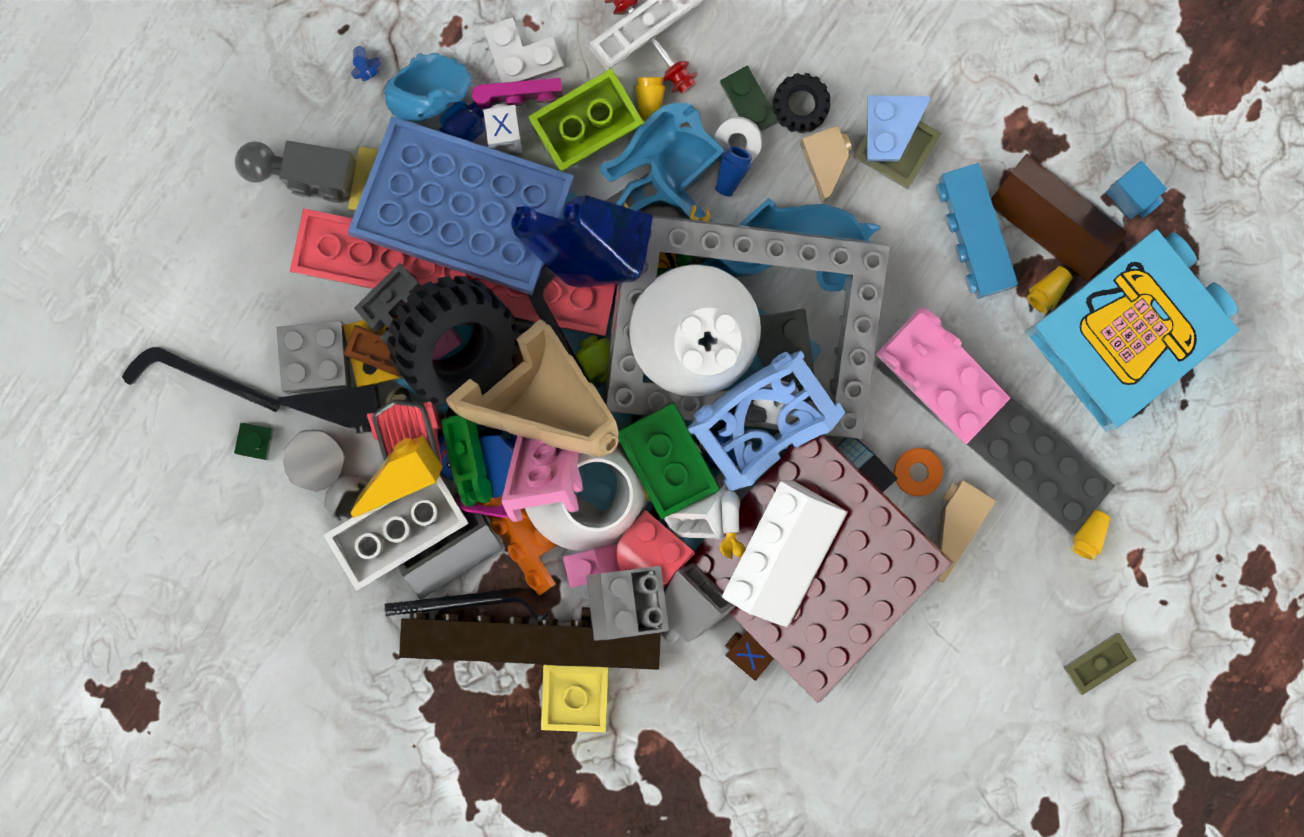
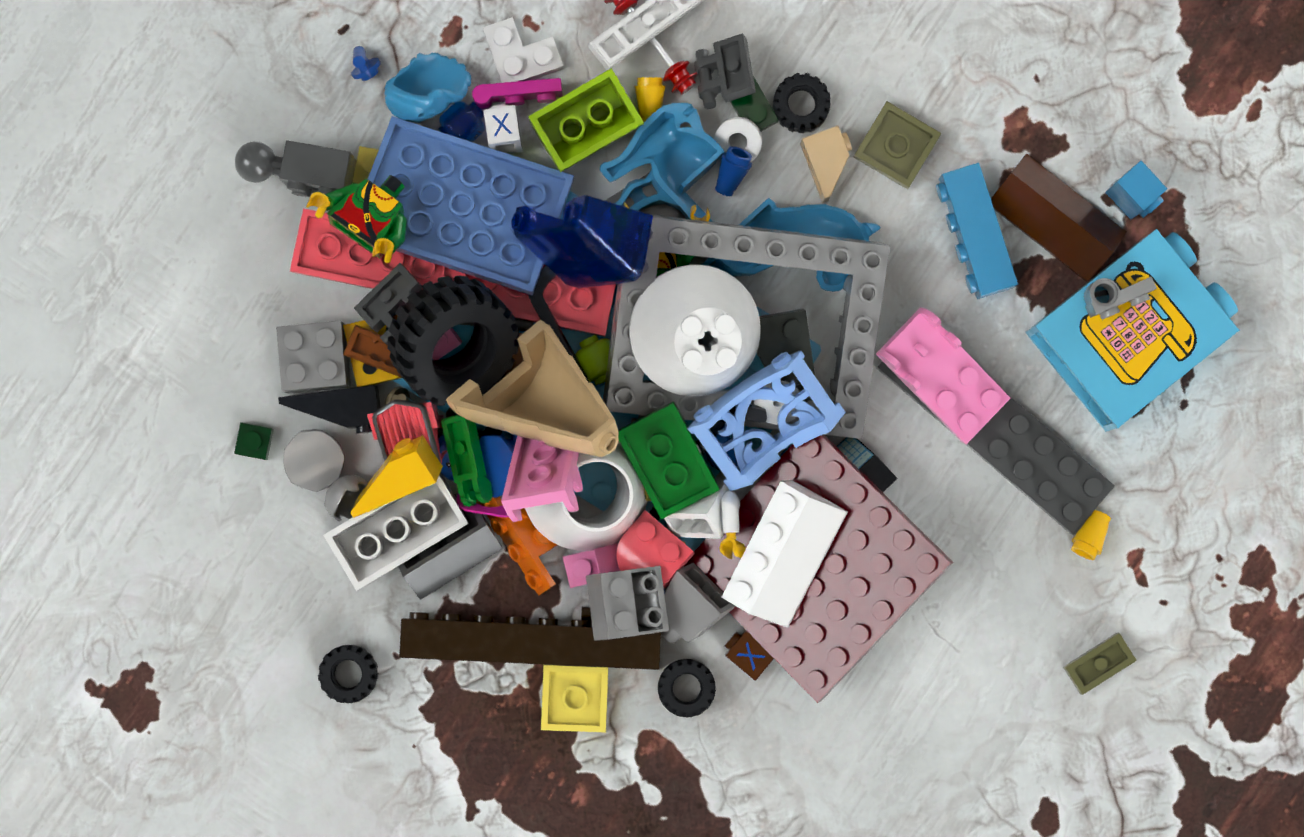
black piece [122,347,281,412] -> none
black piece [384,588,548,621] -> none
light blue wing [867,95,930,162] -> none
orange piece [894,448,943,496] -> none
tan slope [937,480,996,583] -> none
yellow cone [1027,266,1073,314] -> none
none -> torso [306,175,407,263]
none -> black tyre [318,645,379,704]
none -> black tyre [658,659,716,718]
none -> dark grey plate [694,33,756,109]
none -> light grey plate [1084,277,1157,320]

